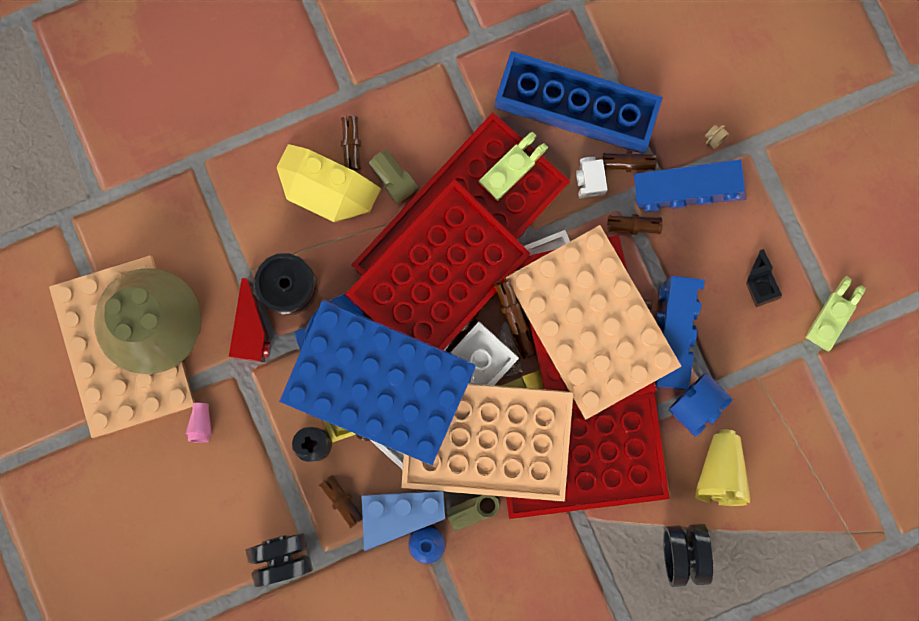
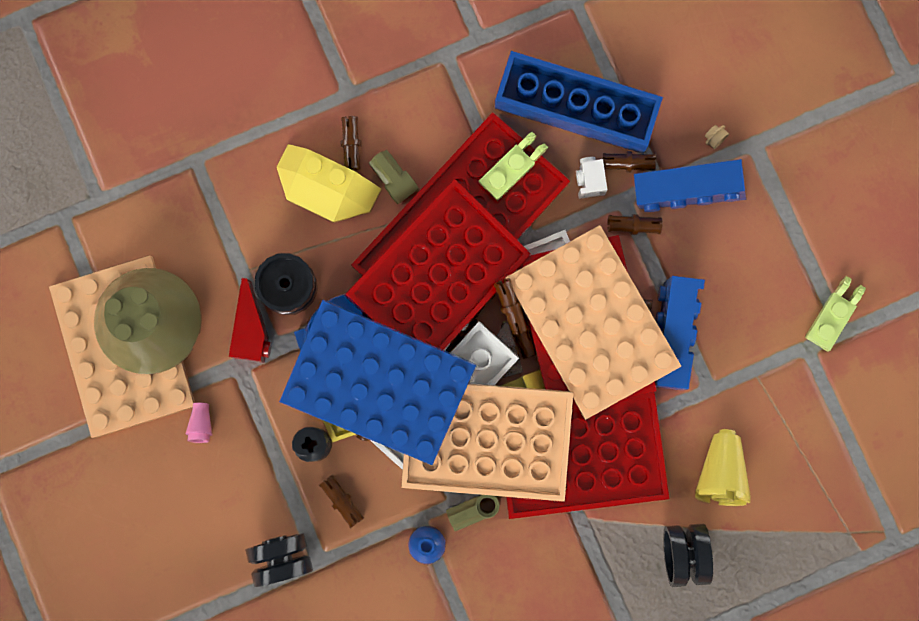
medium blue wedge [362,491,445,551] -> none
blue brick [668,373,734,437] -> none
black slope [746,249,782,307] -> none

